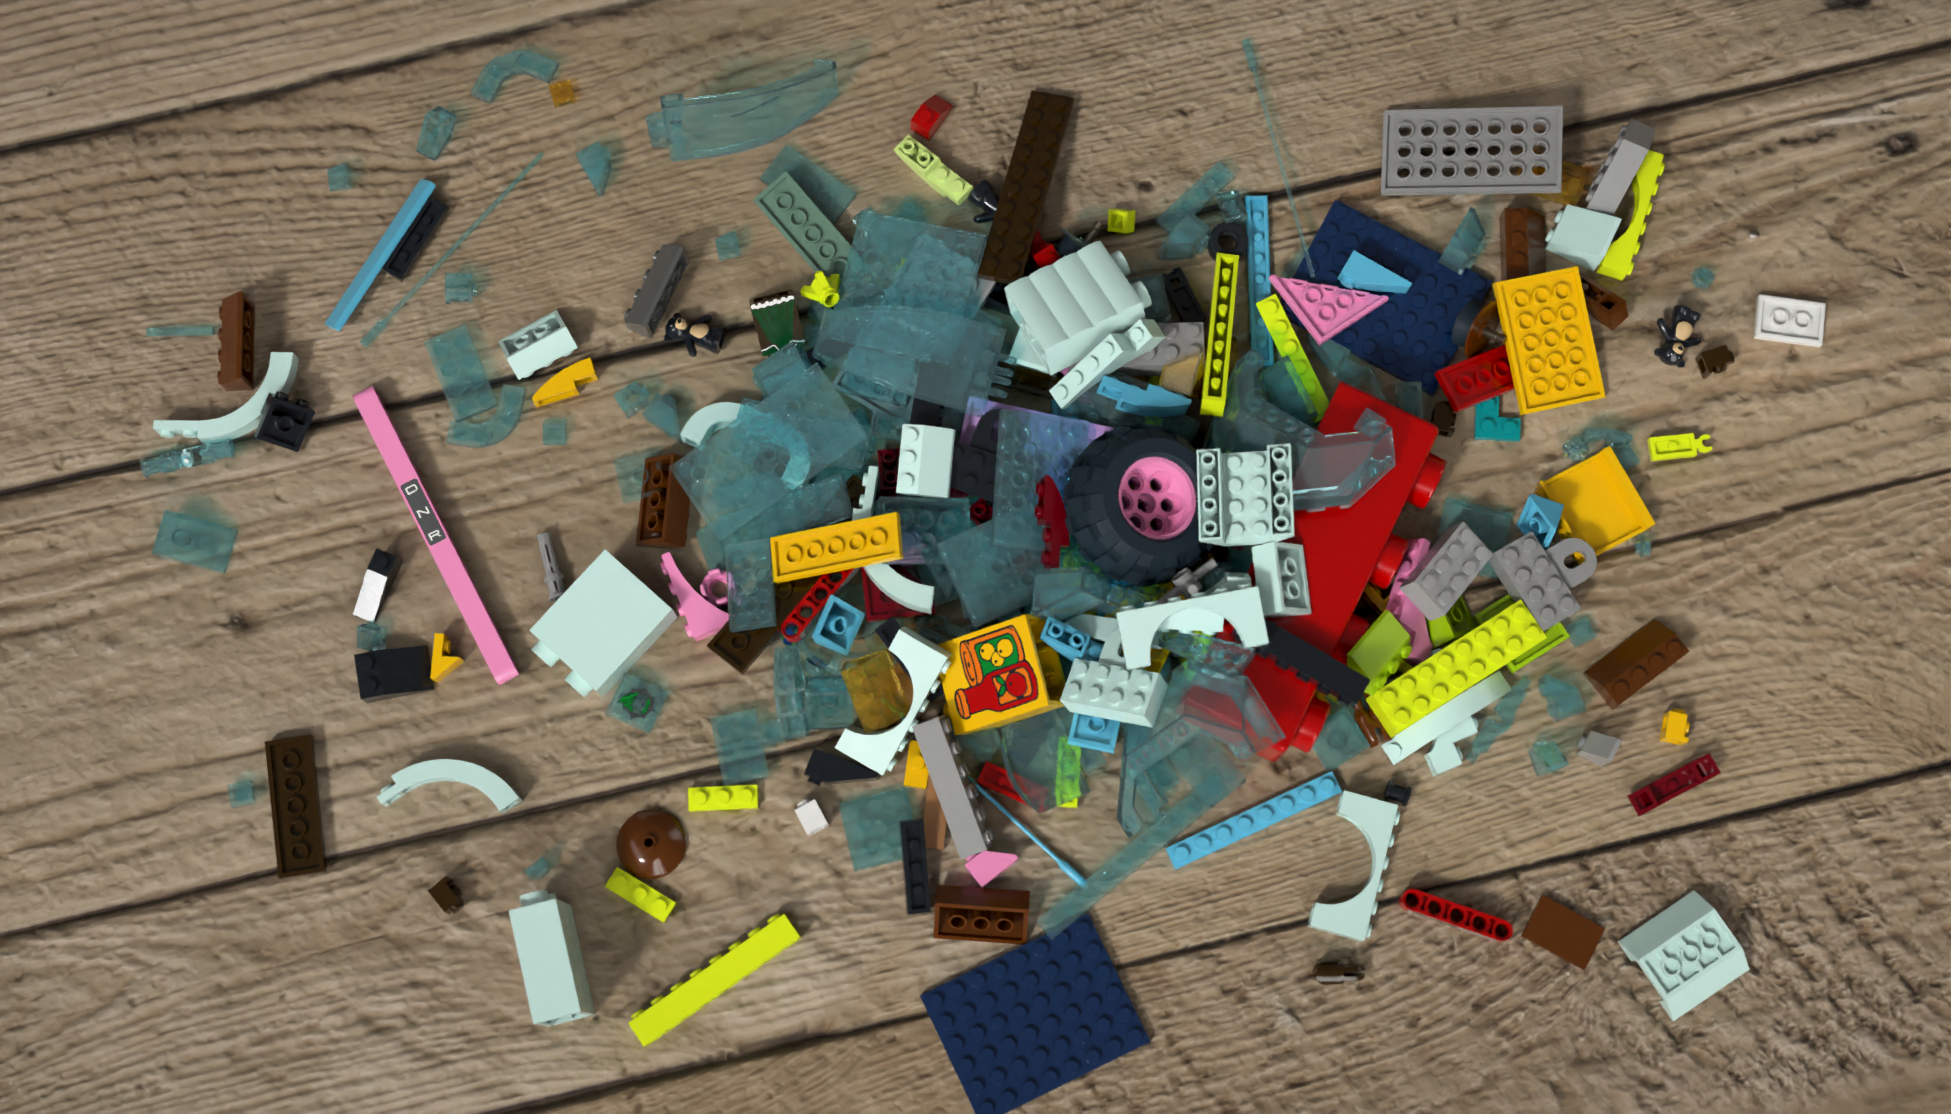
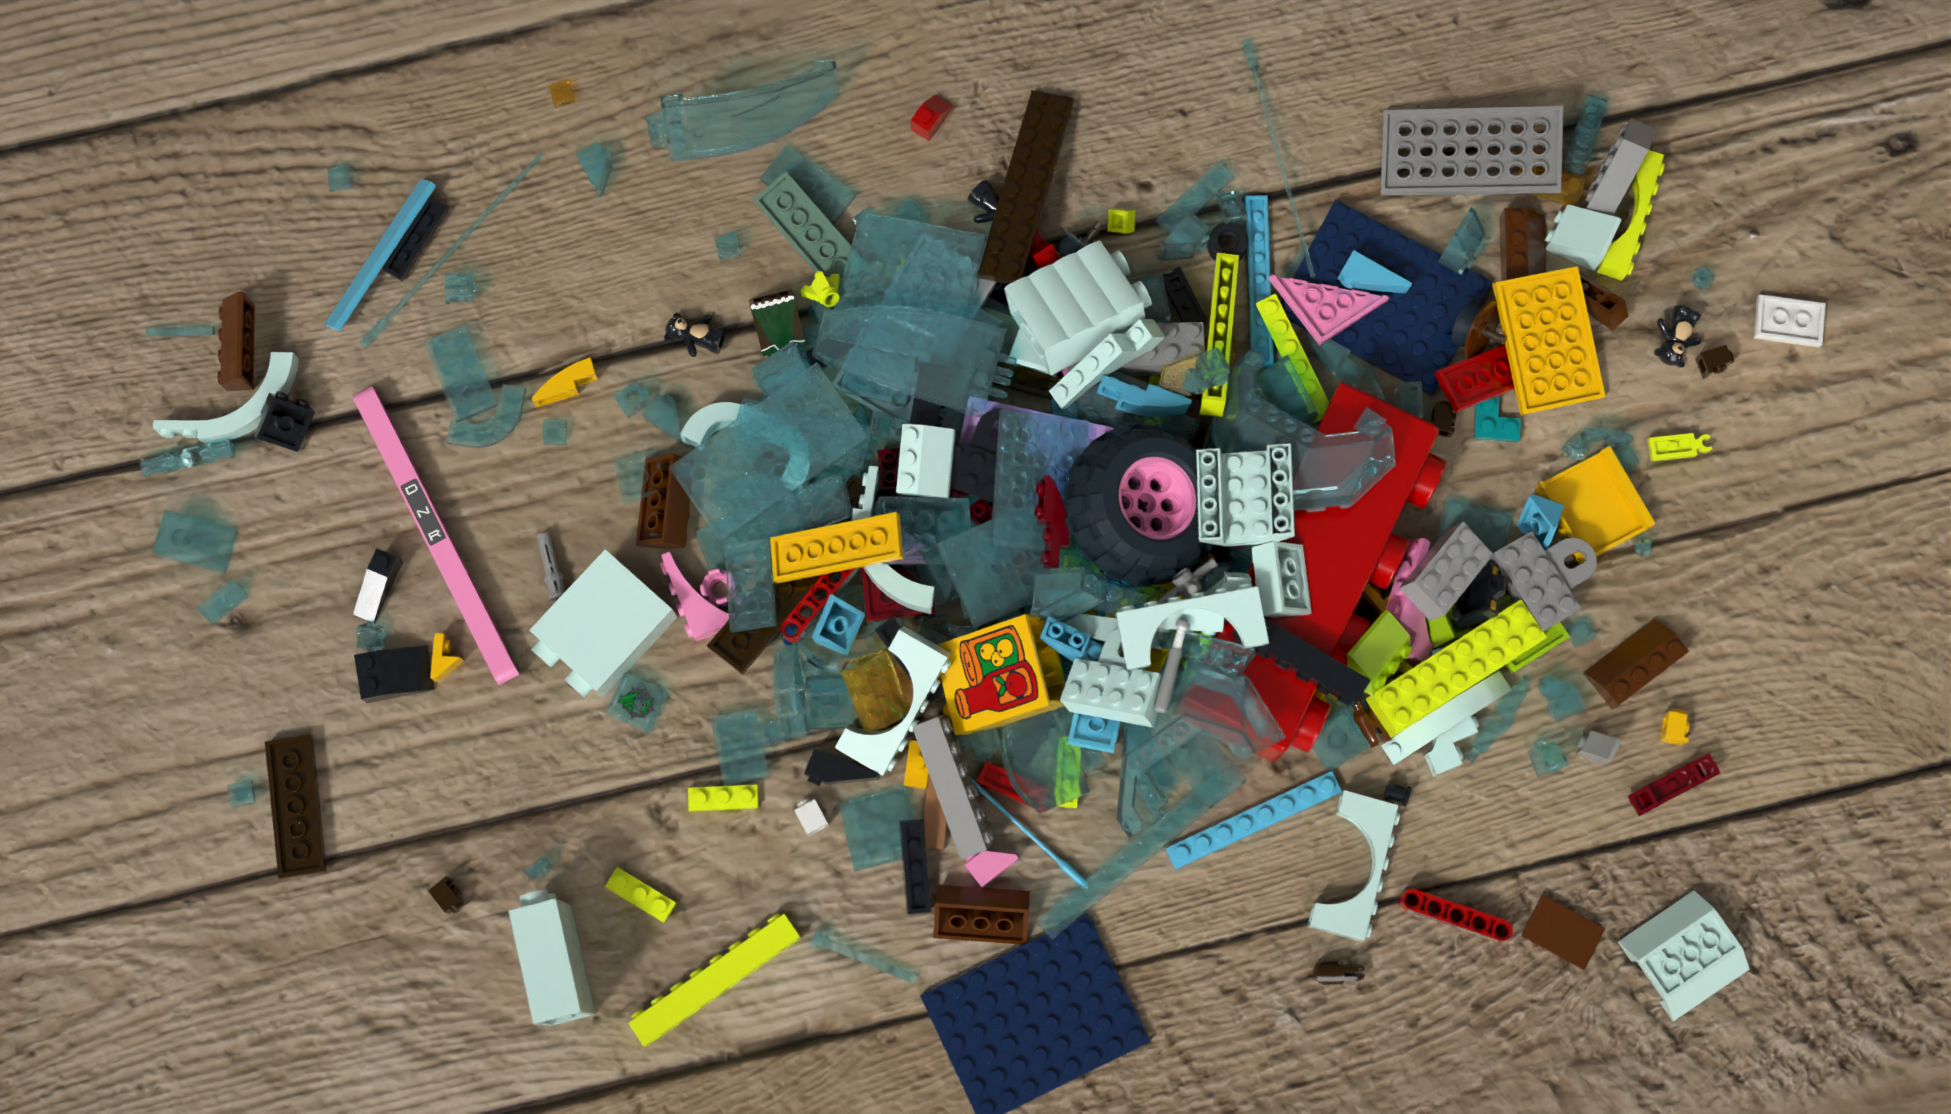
light aqua arch [377,759,523,813] -> none
clear light blue slope [416,106,457,161] -> none
clear light blue plate [470,50,559,104] -> none
light aqua slope [498,310,578,380] -> none
reddish brown dish [616,809,686,879] -> none
dark grey slope [624,245,689,339] -> none
yellowish green slope [893,134,973,206] -> none
none -> clear light blue slope [196,580,248,624]
none -> clear light blue piece [810,929,917,983]
none -> light grey piece [1154,620,1190,713]
none -> clear light blue brick [1183,347,1231,394]
none -> black piece [1452,564,1506,629]
none -> clear light blue slope [1563,94,1608,175]

